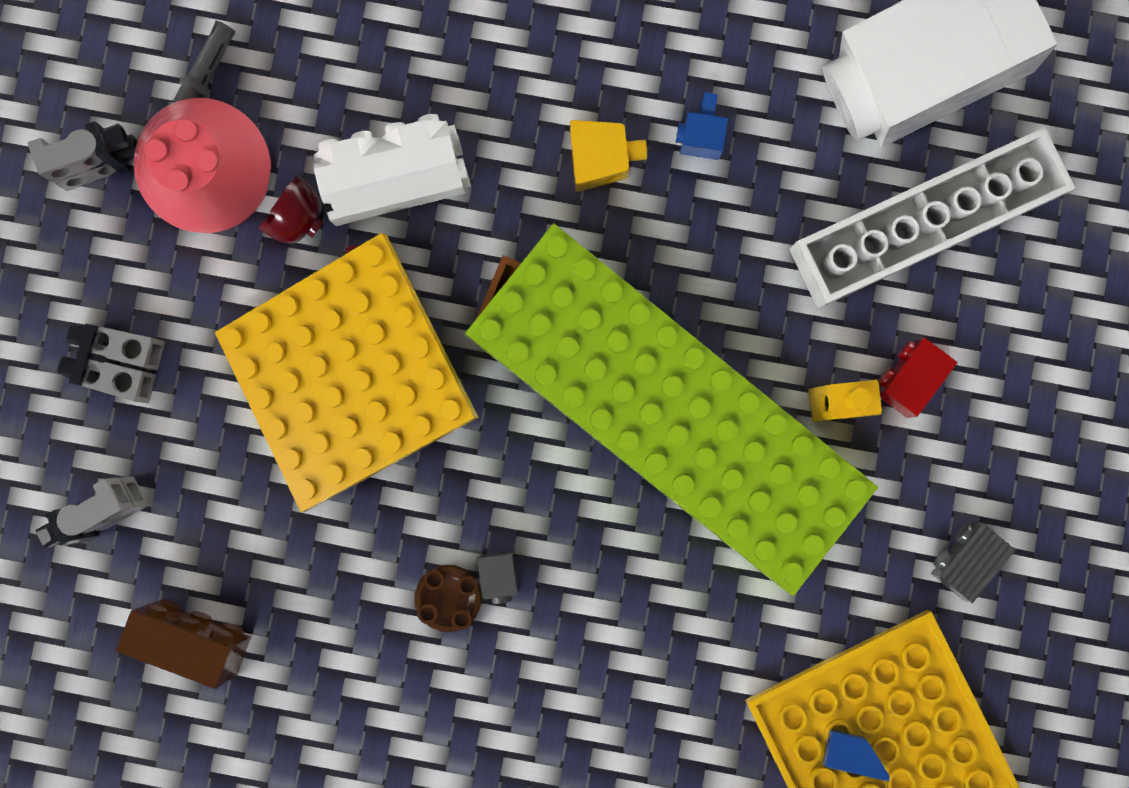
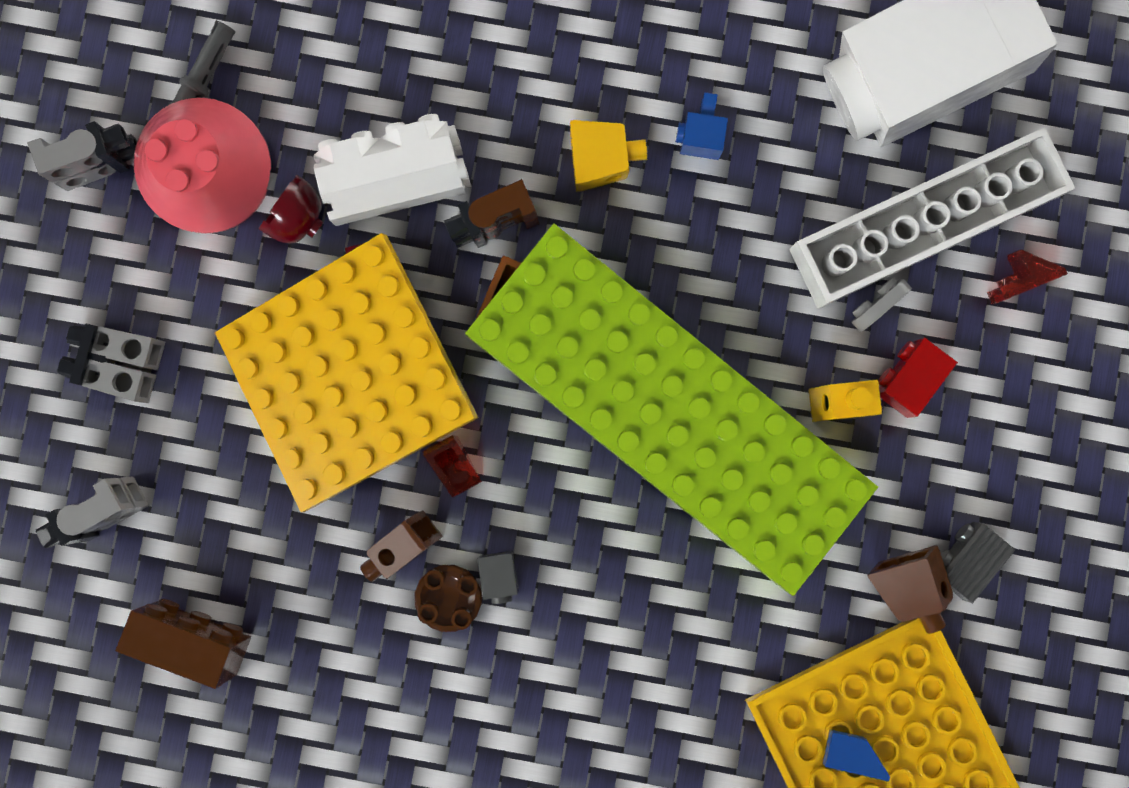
none -> reddish brown torso [360,510,443,582]
none -> clear red slope [422,435,482,498]
none -> reddish brown hips [444,179,539,248]
none -> light grey plate [851,278,912,332]
none -> reddish brown torso [867,545,953,634]
none -> clear red slope [987,250,1068,305]

